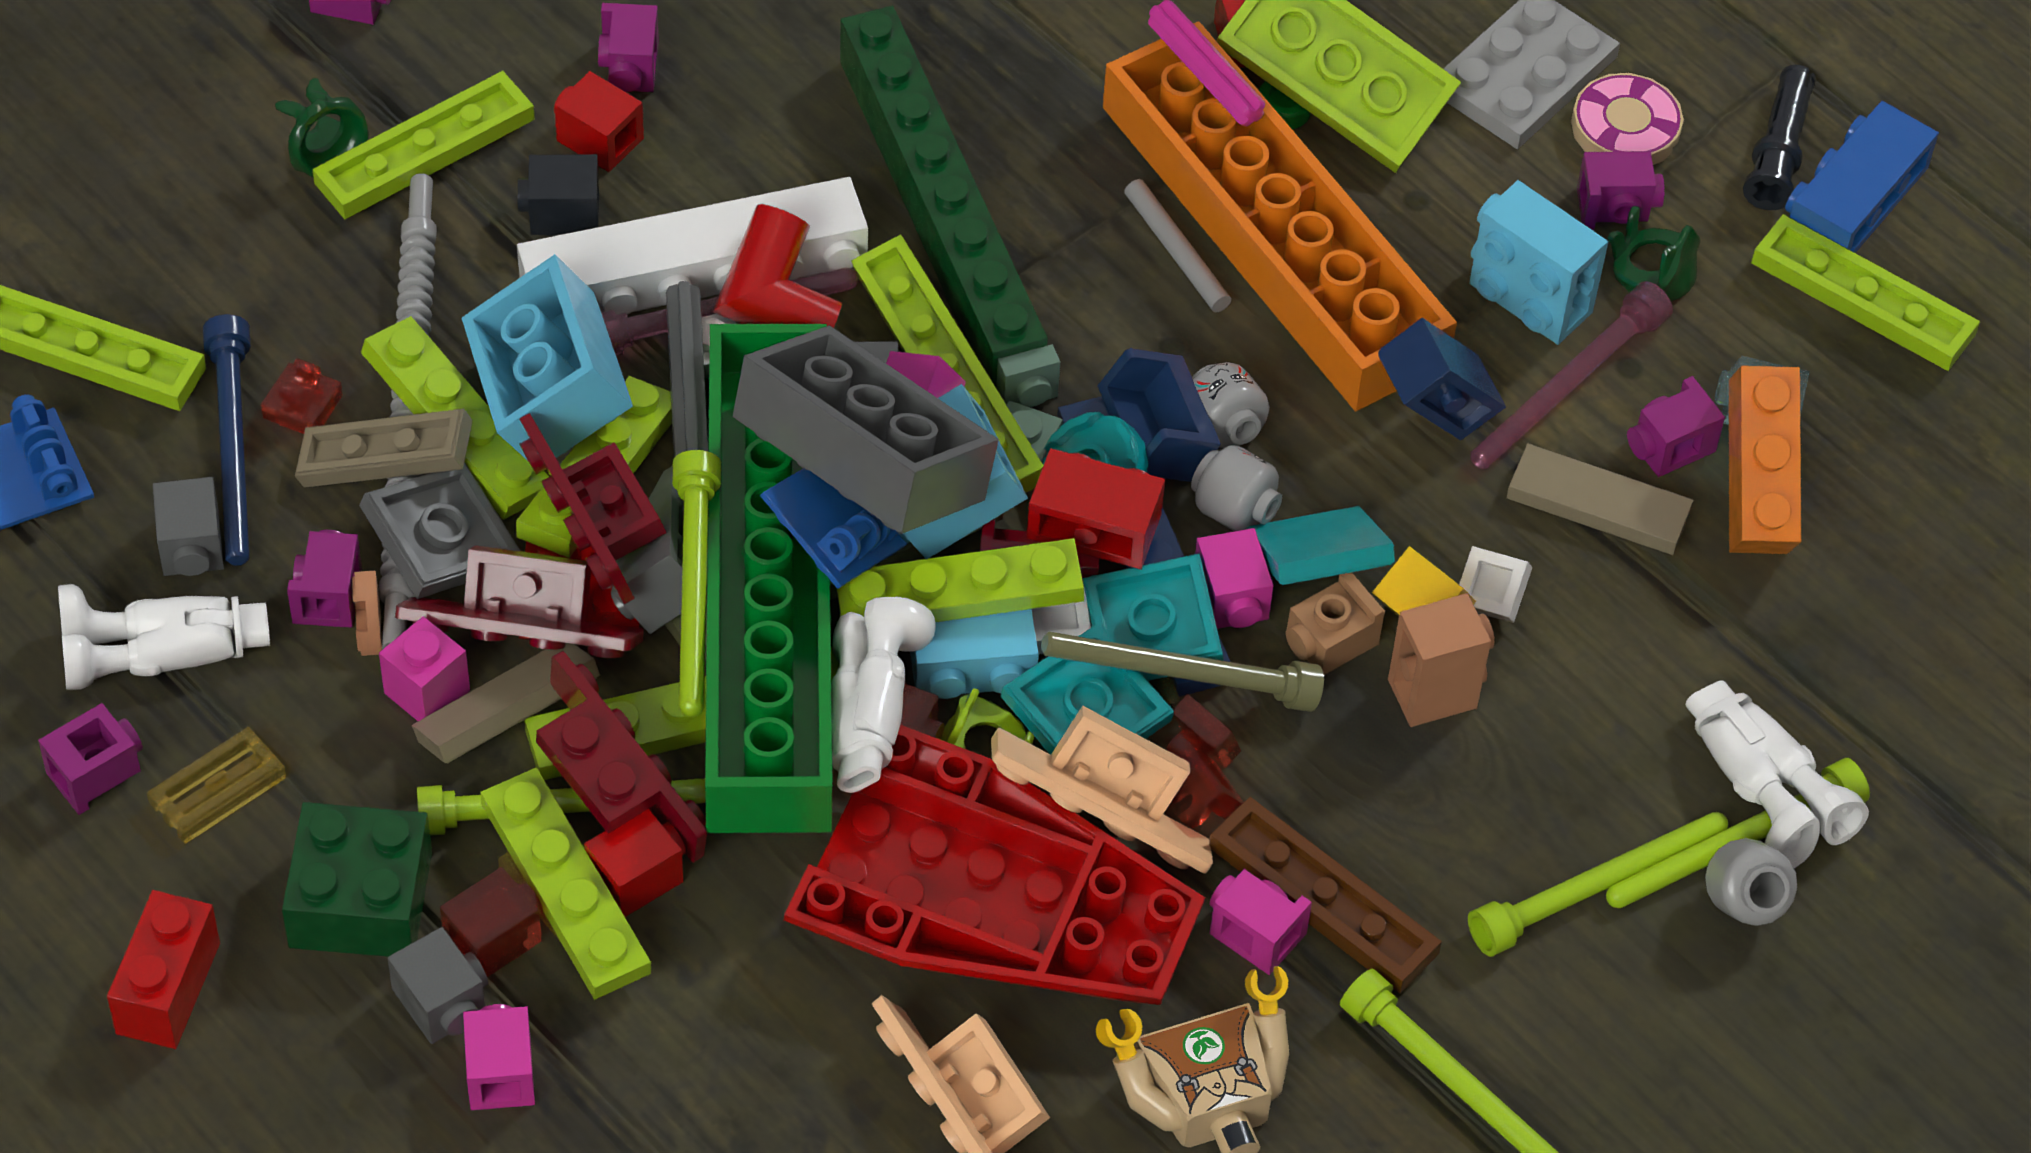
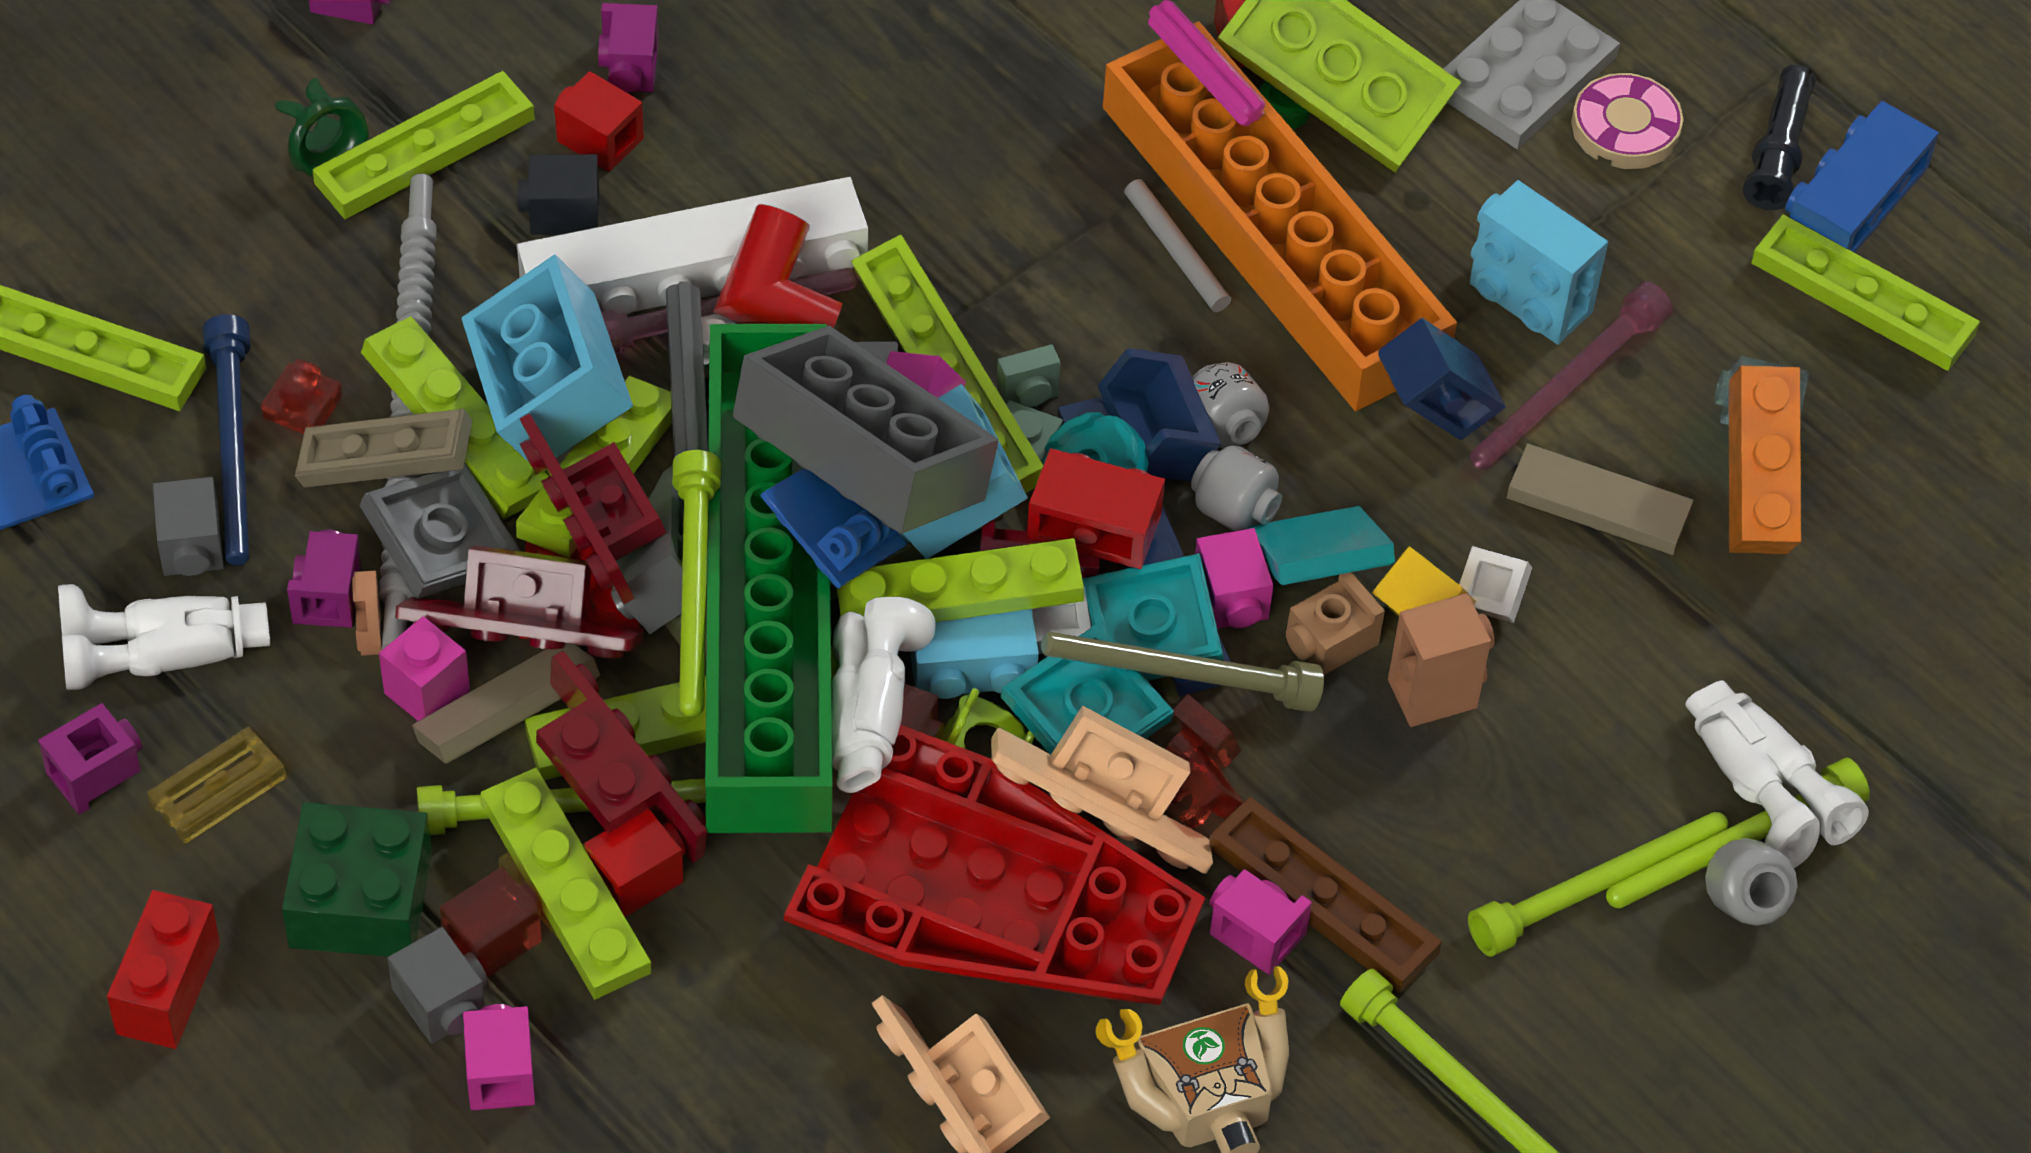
dark green brick [840,5,1048,387] -> none
magenta brick [1577,151,1664,231] -> none
dark green piece [1608,206,1701,303] -> none
magenta brick [1627,376,1725,478] -> none

